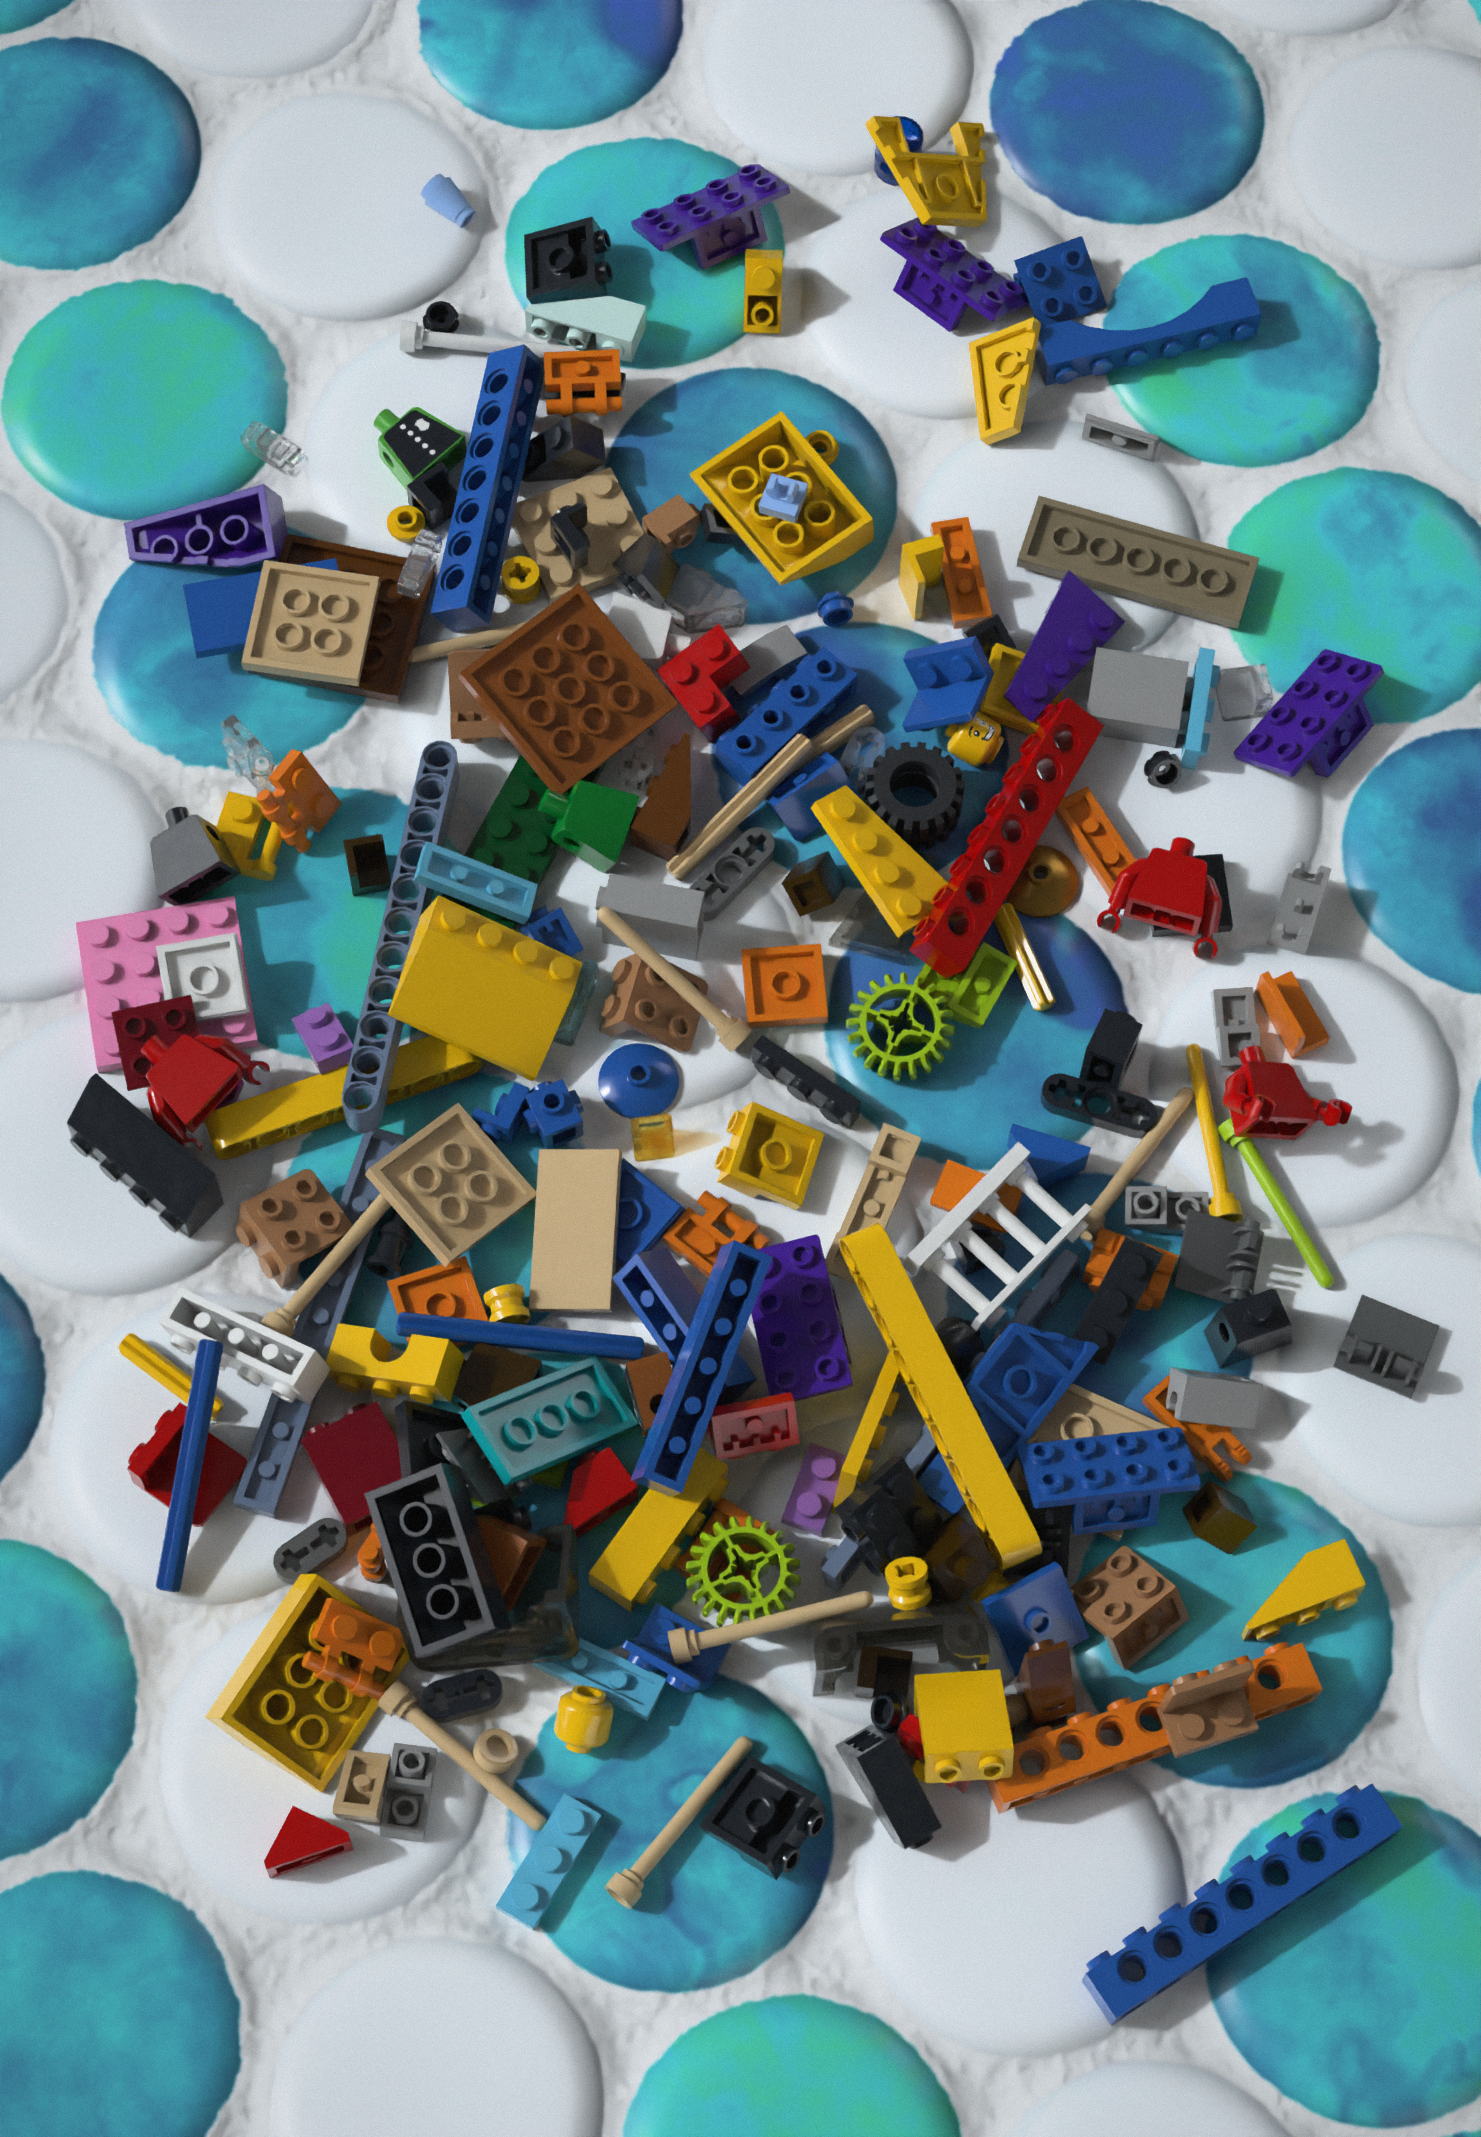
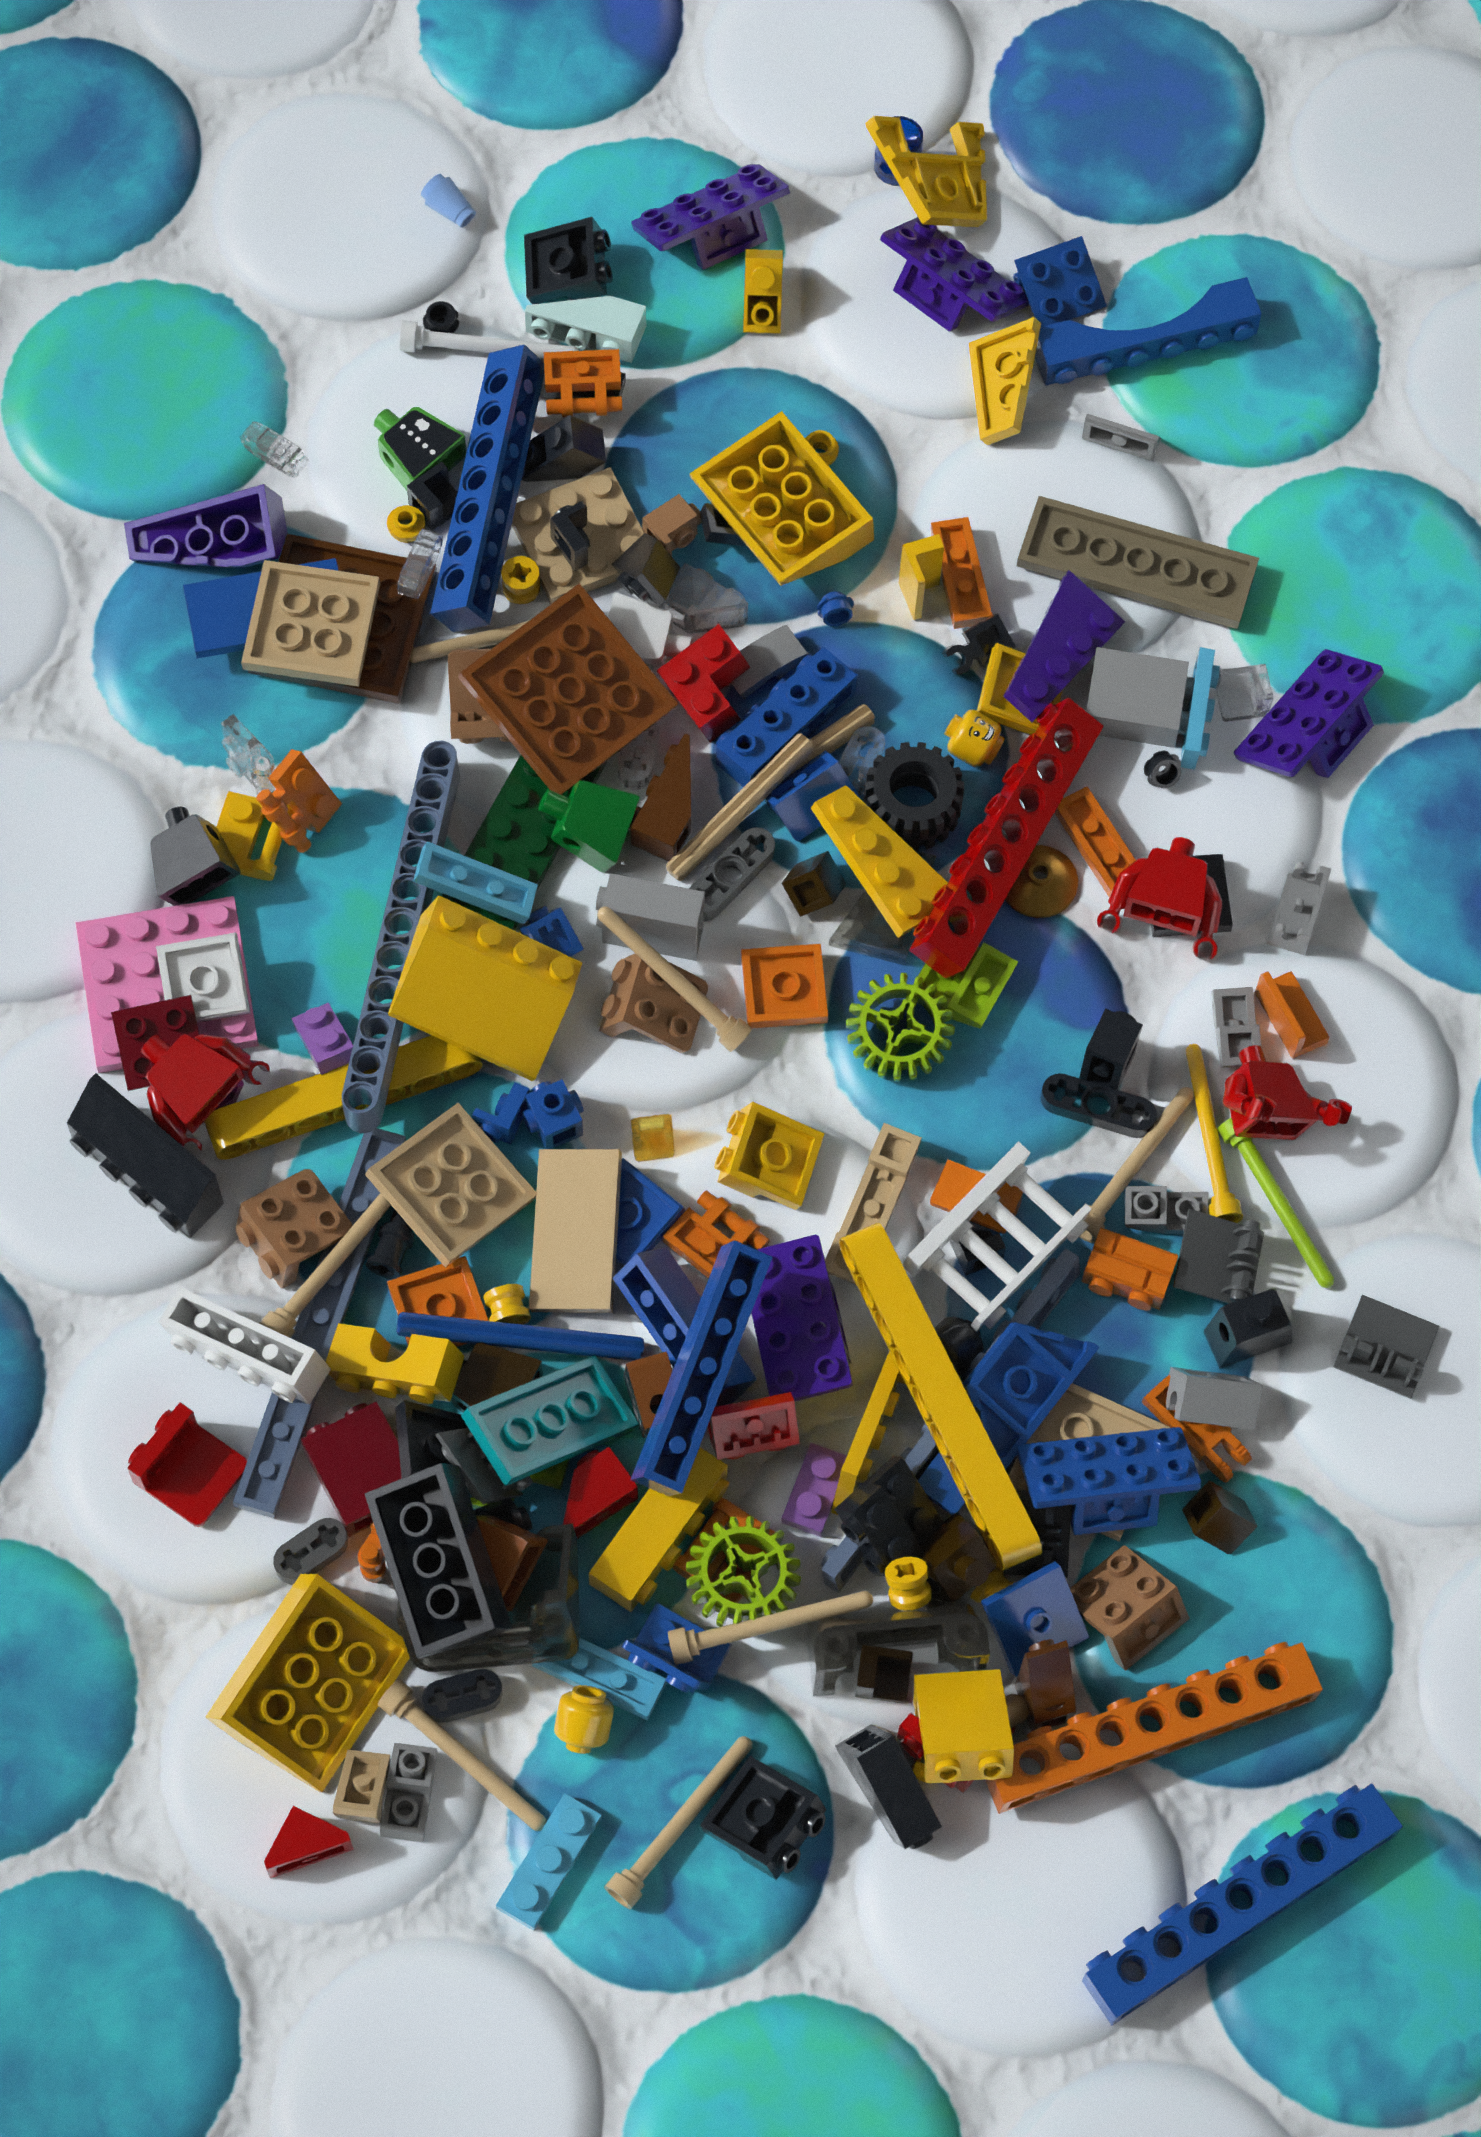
yellow axle [118,1333,224,1421] -> none
blue axle [155,1339,224,1592] -> none
orange plate [302,1598,407,1700] -> none
dark brown panel [343,834,391,896] -> none
tan tile [473,1728,519,1774] -> none
clear light blue slope [553,960,599,1047] -> none
blue dish [598,1043,679,1120] -> none
black plate [752,1035,861,1129] -> none
light blue tile [758,473,808,523] -> none
black plate [870,1691,910,1734] -> none
blue bracket [902,636,994,733] -> none
yellow axle [993,903,1056,1012] -> none
blue slope [1007,1124,1091,1189] -> none
black plate [1072,1235,1164,1365] -> none
medium nougat bracket [1157,1660,1259,1759] -> none
yellow slope [1241,1538,1366,1641] -> none

